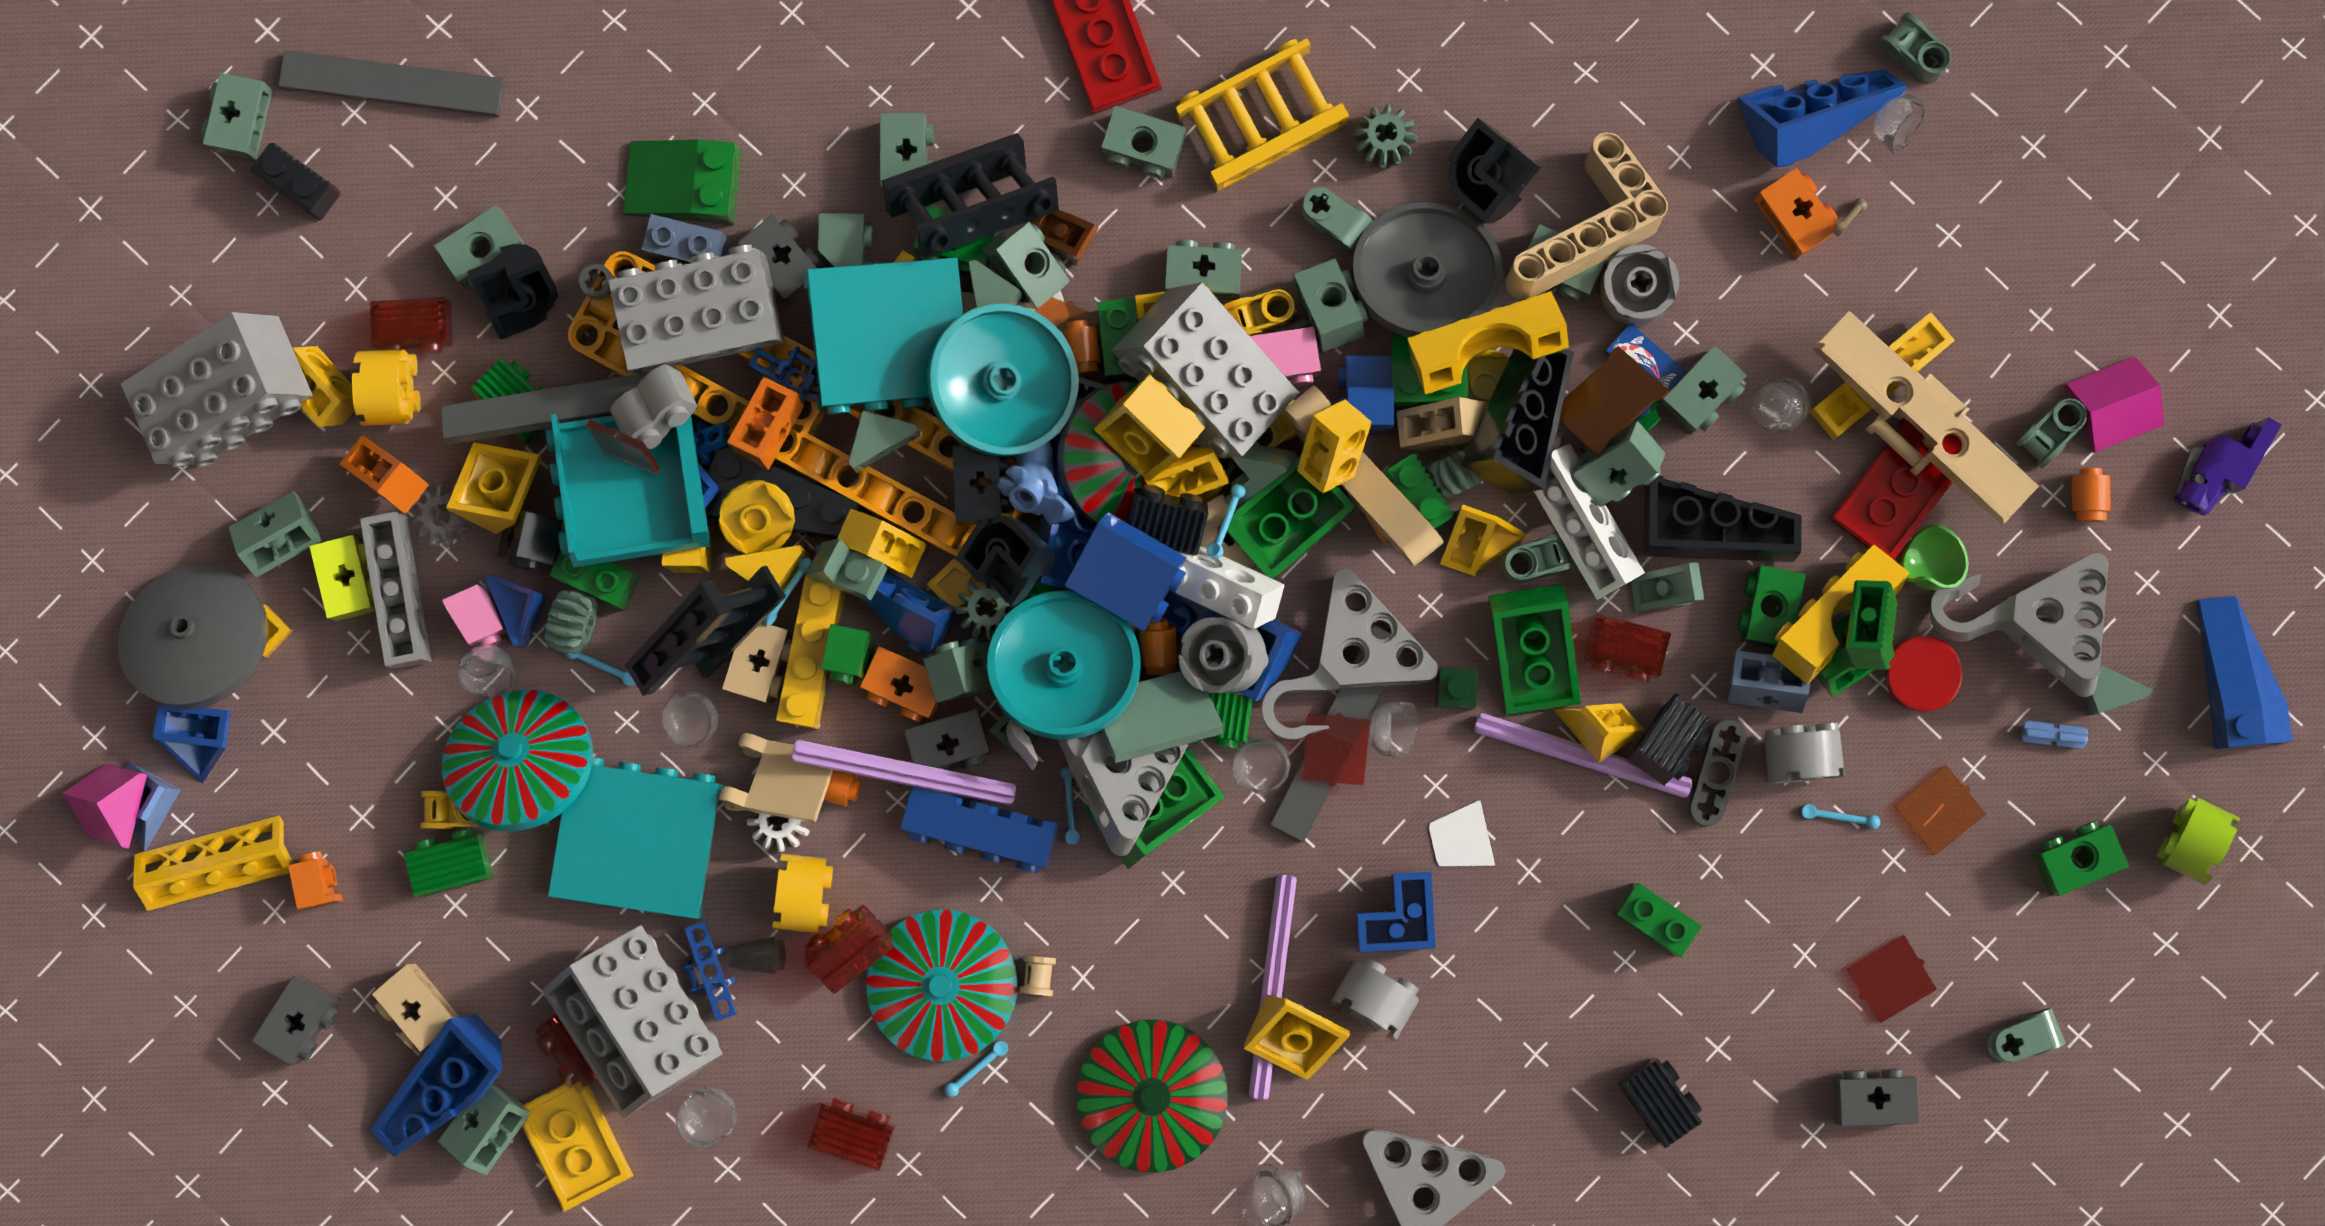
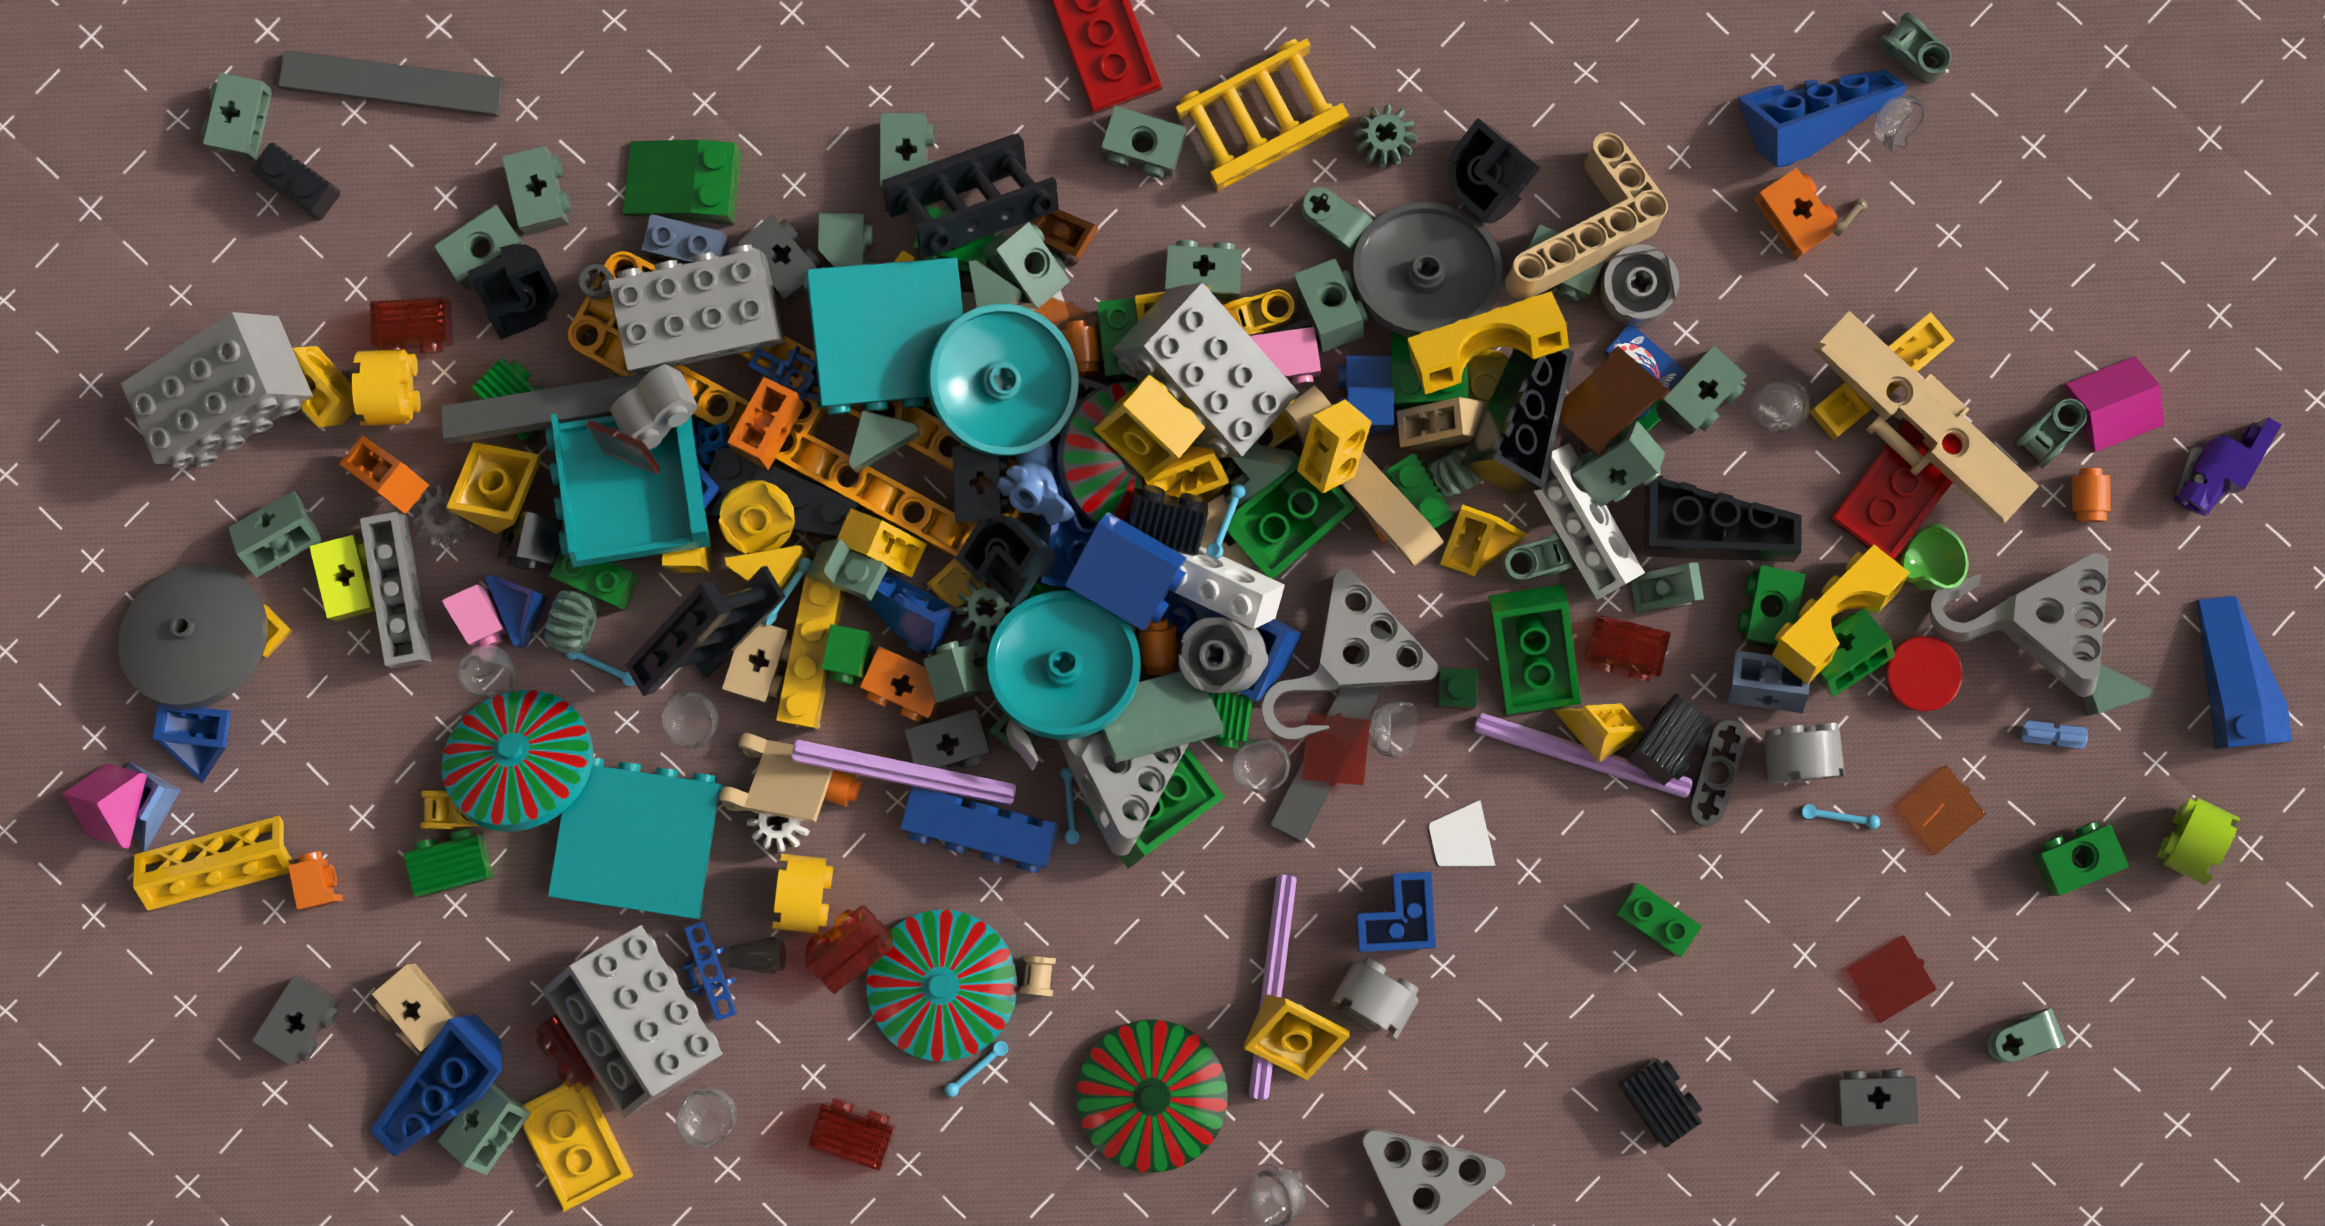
green brick [1845,580,1898,670] -> none
none -> sand green brick [502,146,572,235]

